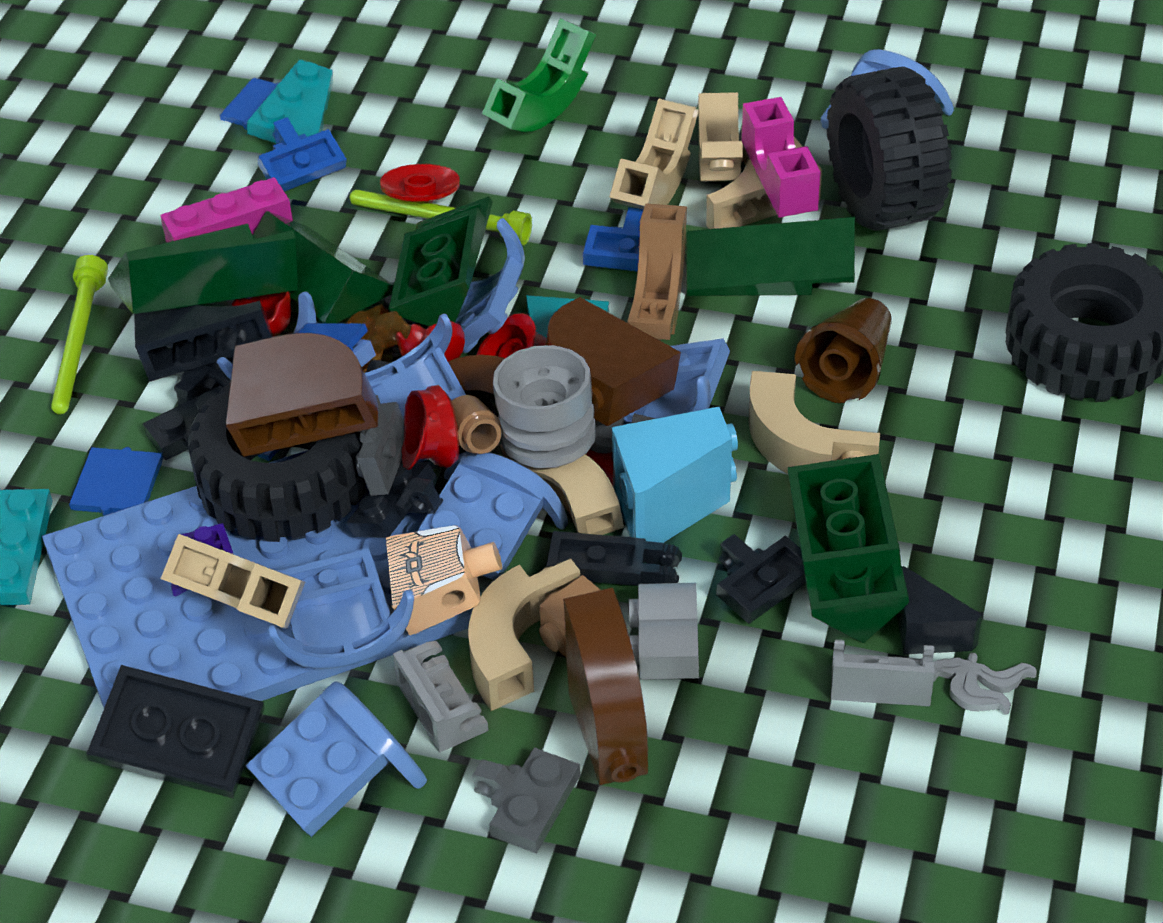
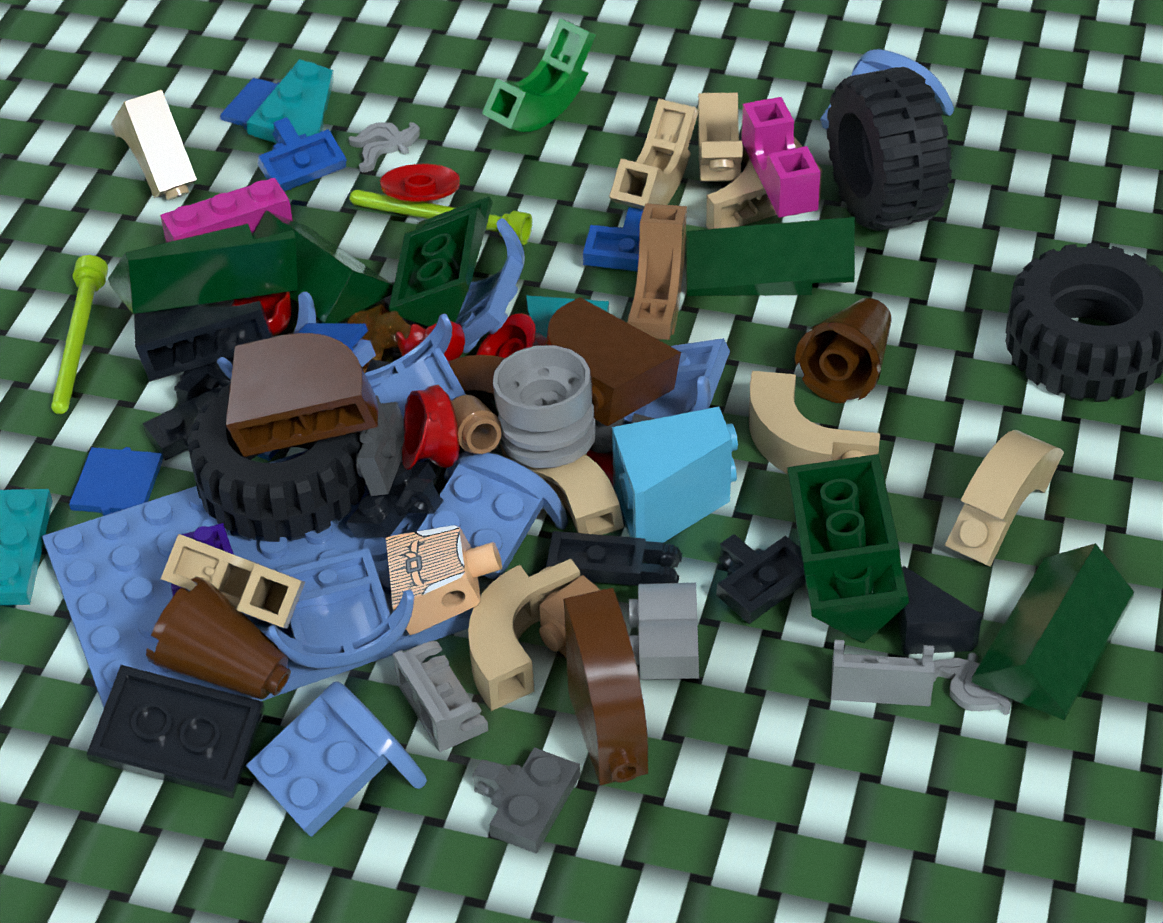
none -> arch [111,89,197,200]
none -> reddish brown cone [146,576,291,699]
none -> light grey piece [348,122,420,172]
none -> tan arch [945,430,1064,567]
none -> dark green slope [971,543,1134,721]

